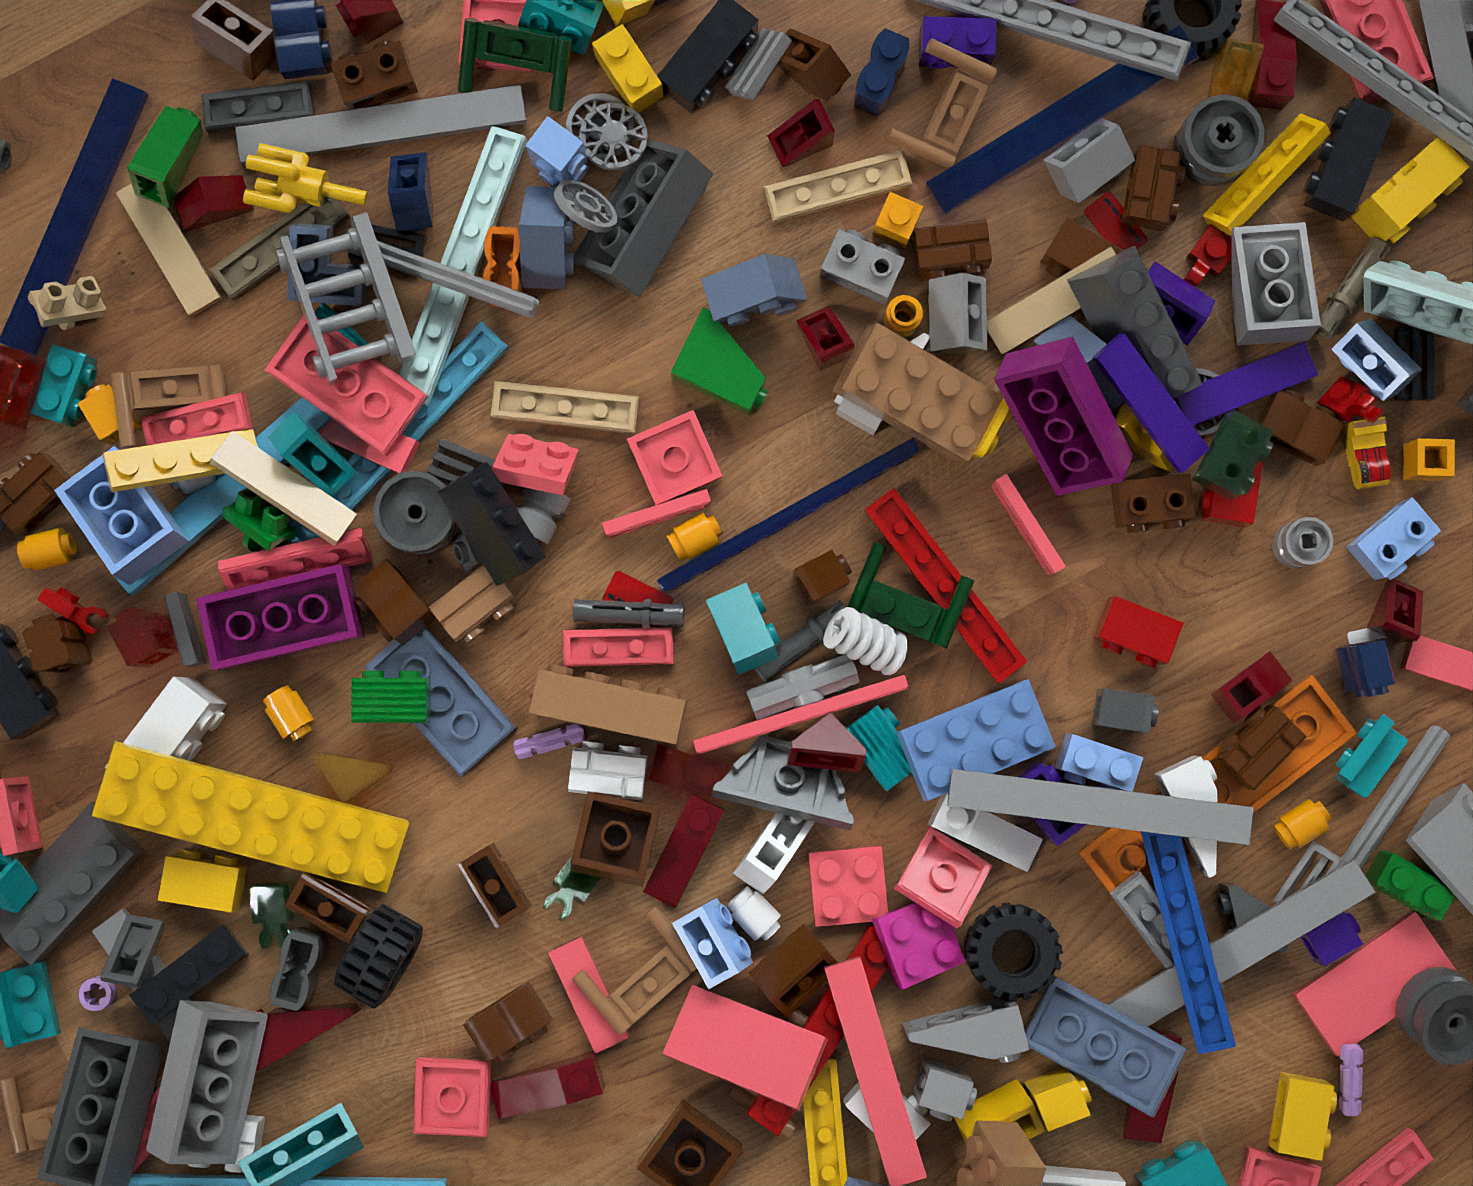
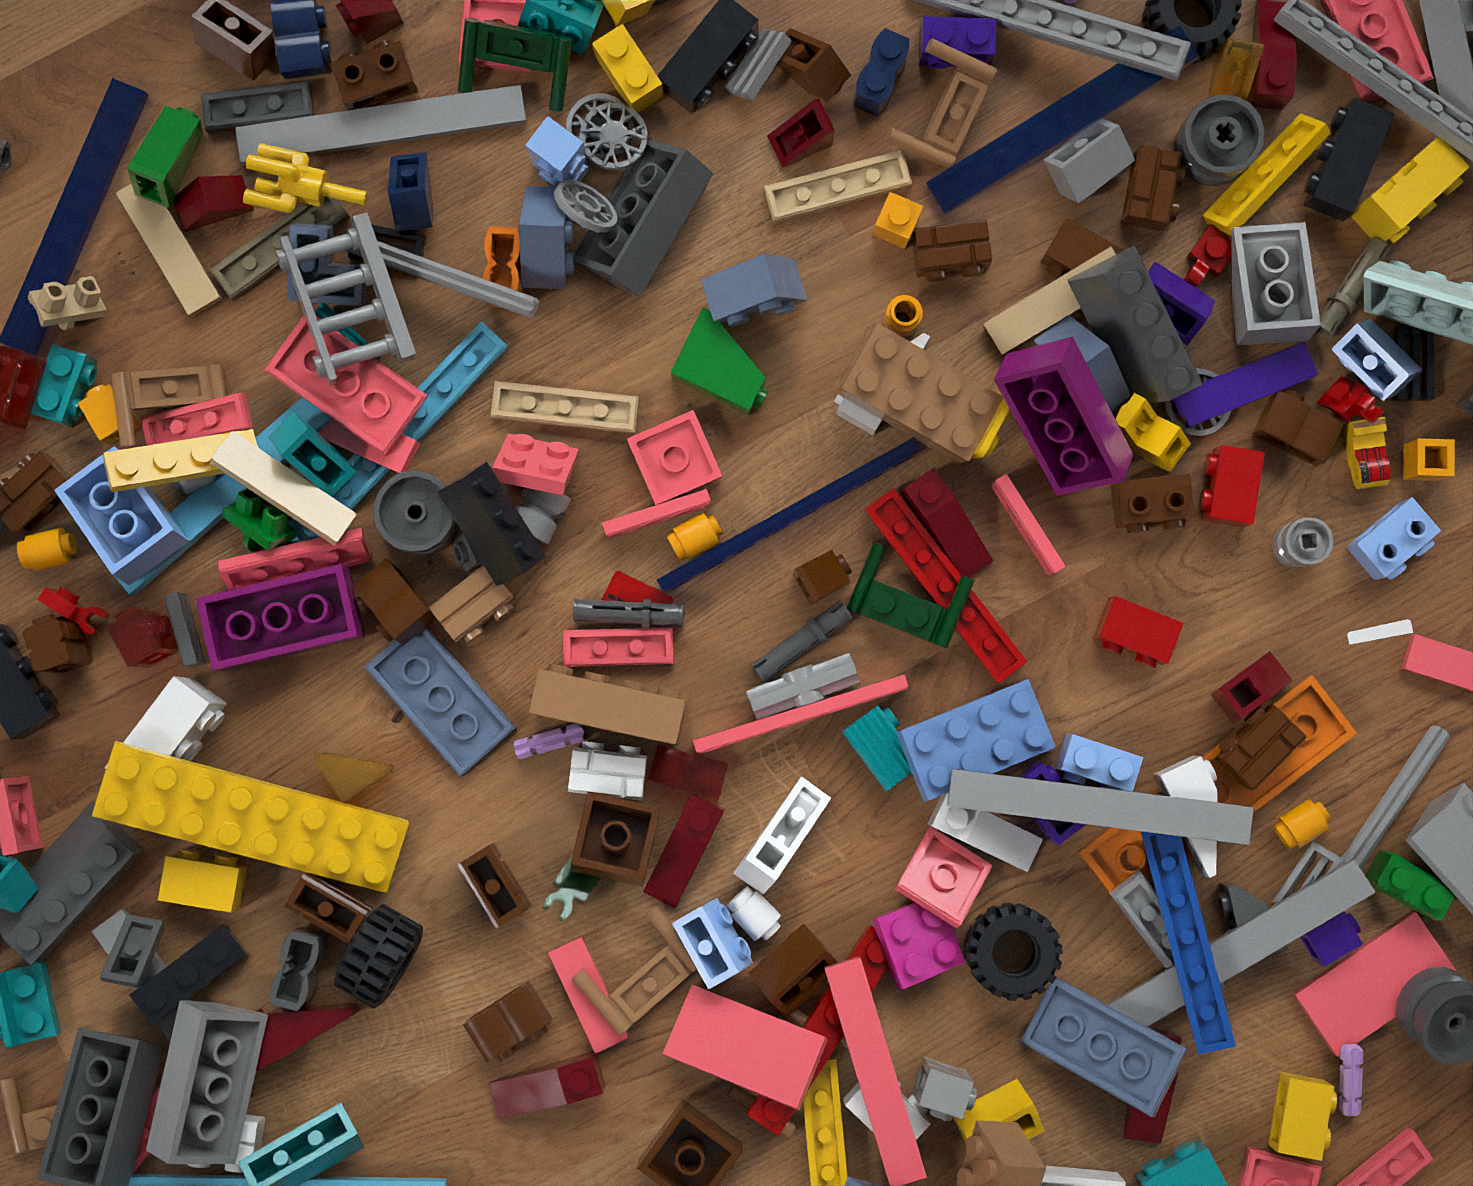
lavender bush [78,976,117,1011] -> none
clear green plate [248,883,293,949] -> none
light orange brick [263,685,315,742] -> none
green brick [351,671,431,723] -> none
light aqua tile [399,126,527,407] -> none
coral tile [413,1057,491,1137] -> none
dark grey tile [427,438,503,485] -> none
brick [706,583,781,675] -> none
wing [711,735,854,831] -> none
slope [787,713,866,773] -> none
dark red slope [796,306,855,372] -> none
coral plate [808,845,888,927] -> none
light grey brick [819,229,905,305] -> none
white piece [823,607,907,676] -> none
light grey slope [902,997,1030,1063] -> none
light grey brick [928,273,987,356] -> none
yellow brick [1023,1067,1092,1132] -> none
red sticker [1084,191,1148,250] -> none
dark purple tile [1092,333,1209,473] -> none
dark grey slope [1092,689,1159,733] -> none
clear green brick [1191,410,1274,501] -> none
teal bracket [1334,714,1408,798] -> none
dark blue brick [1335,640,1396,697] -> none
dark red slope [1367,578,1423,643] -> none
none -> dark red slope [900,468,993,578]

